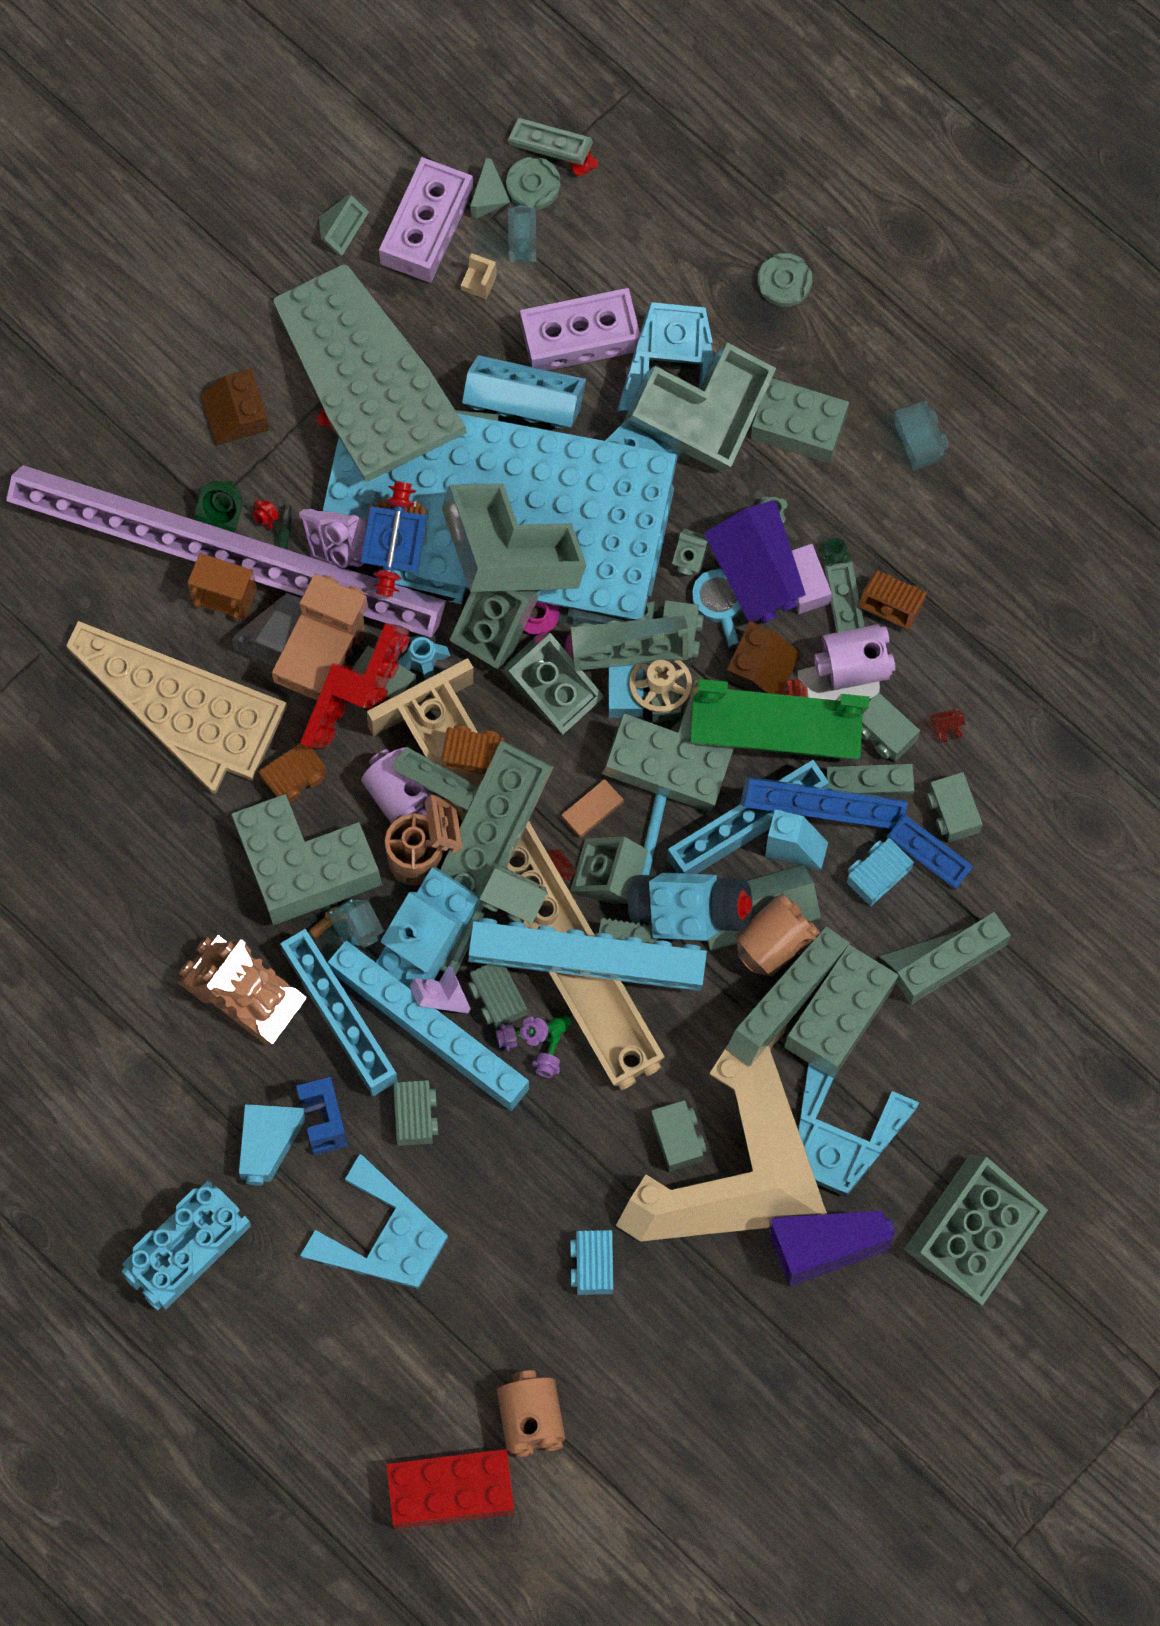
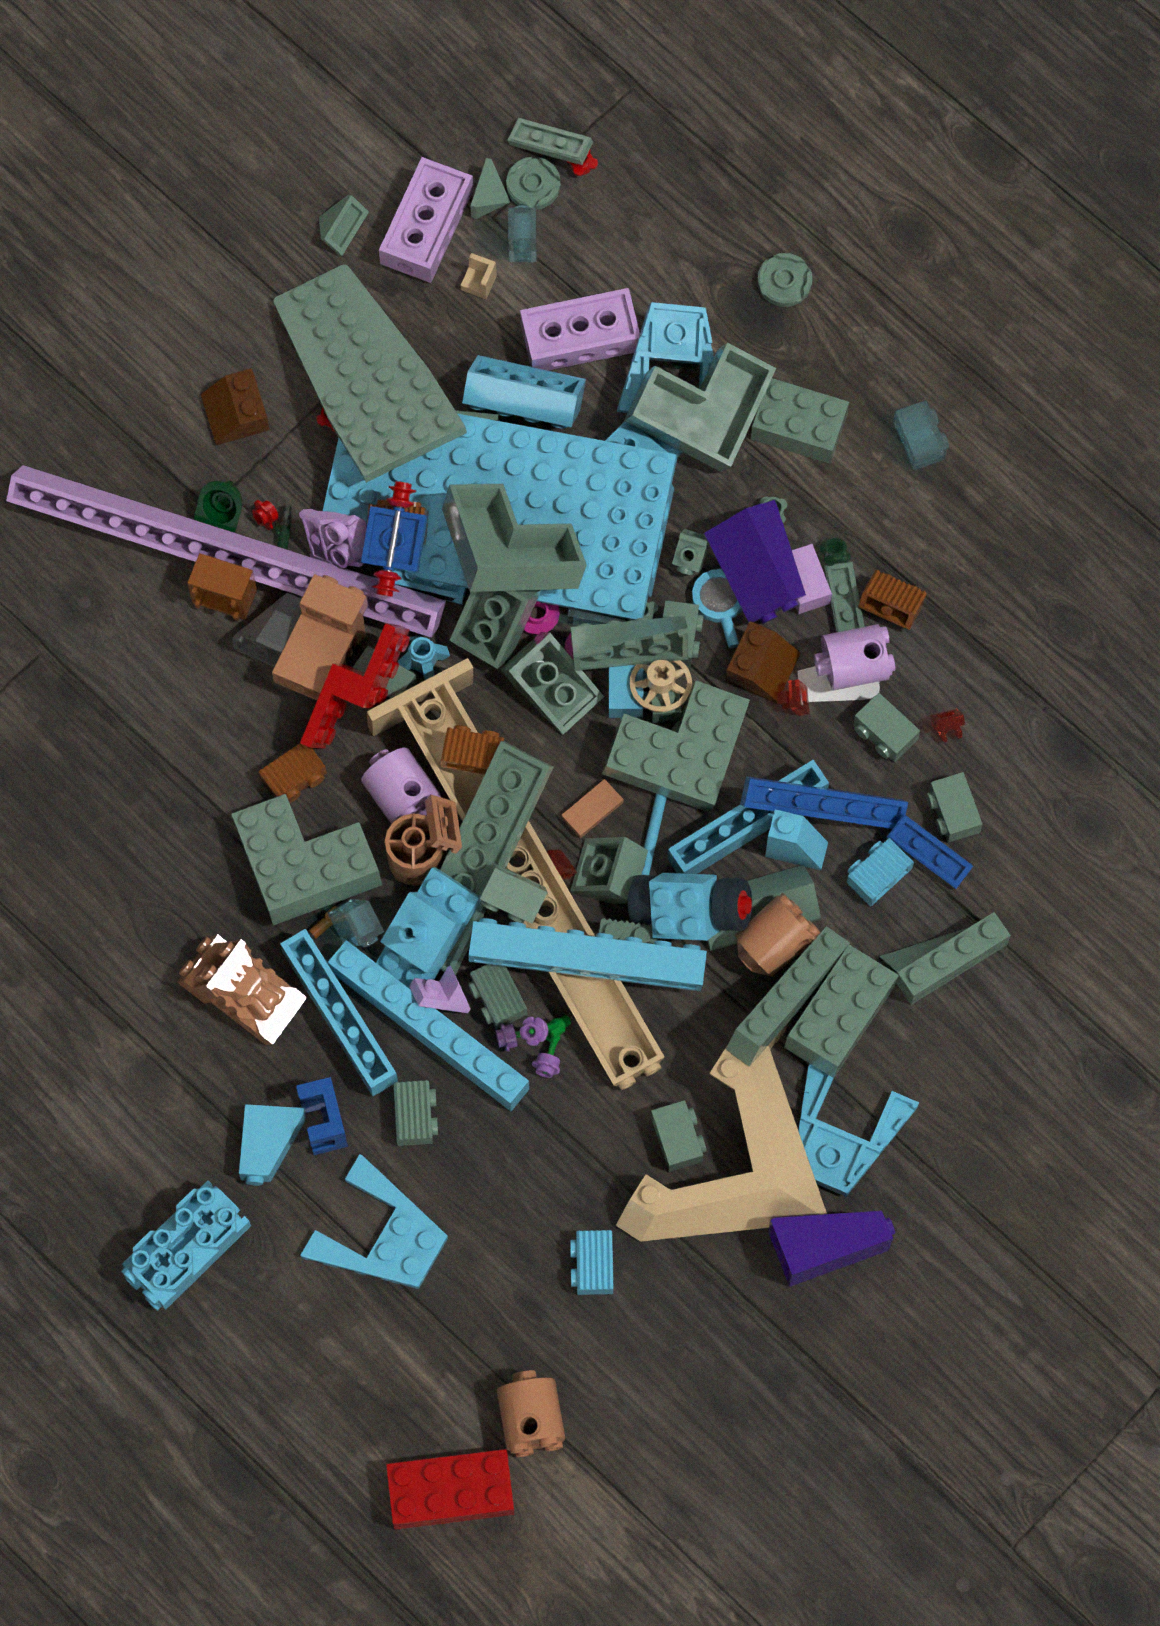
tan wing [66,621,287,794] -> none
sand green plate [392,747,479,810] -> none
green bracket [690,679,870,760] -> none
sand green plate [826,764,914,796] -> none
sand green slope [904,1154,1048,1306] -> none

